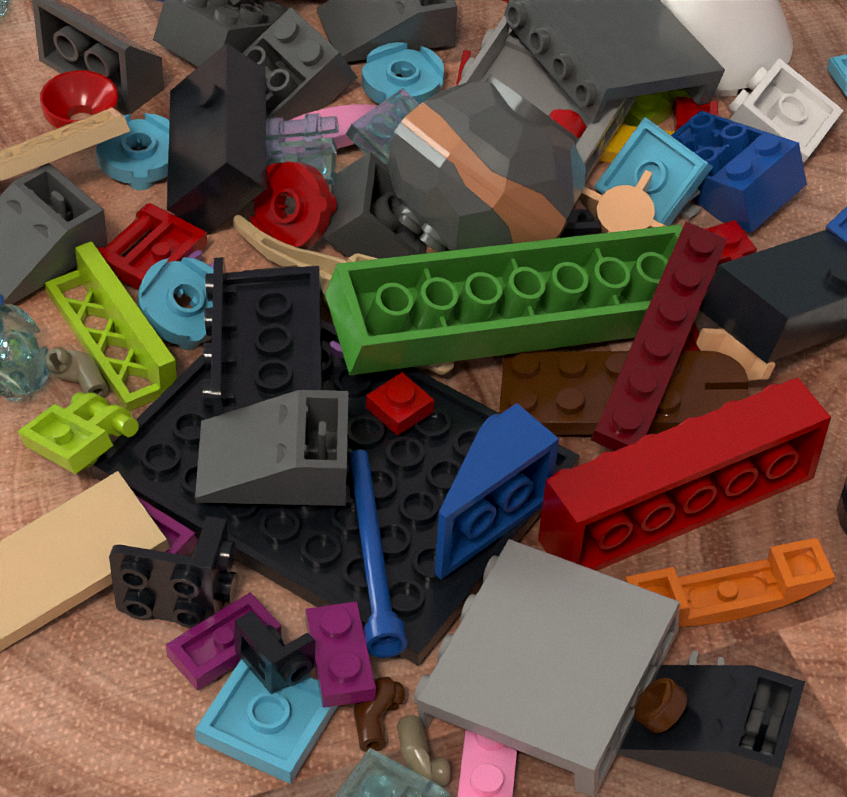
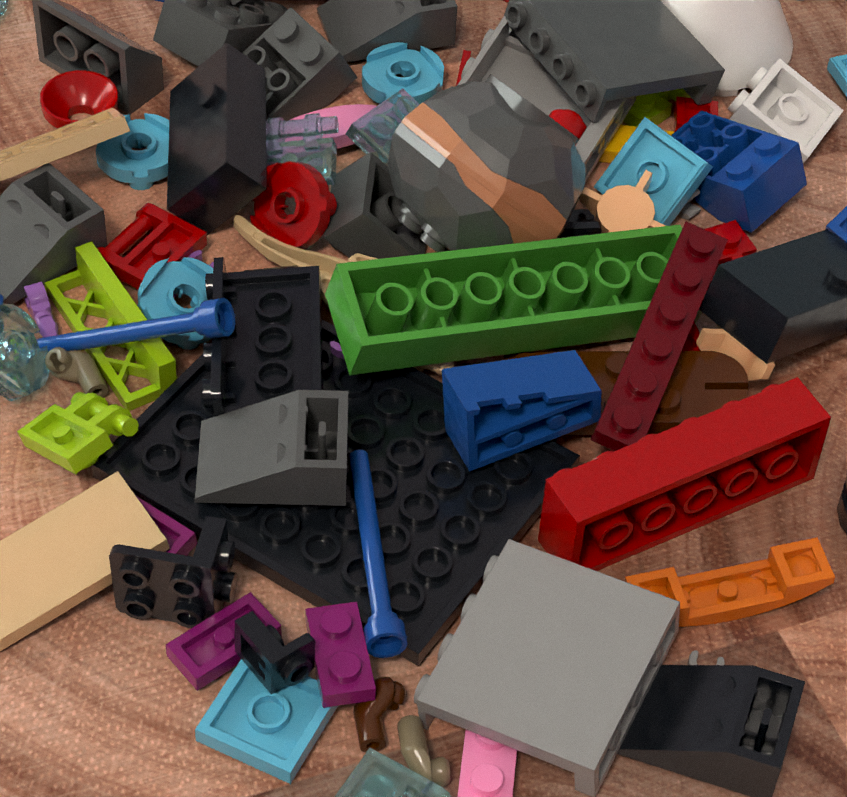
red plate [366,372,434,436] -> none
blue slope [434,403,559,579] -> none
reddish brown tile [635,678,687,733] -> none
none -> medium lavender piece [24,281,59,337]
none -> blue piece [34,298,235,356]
none -> blue wedge [442,350,602,472]

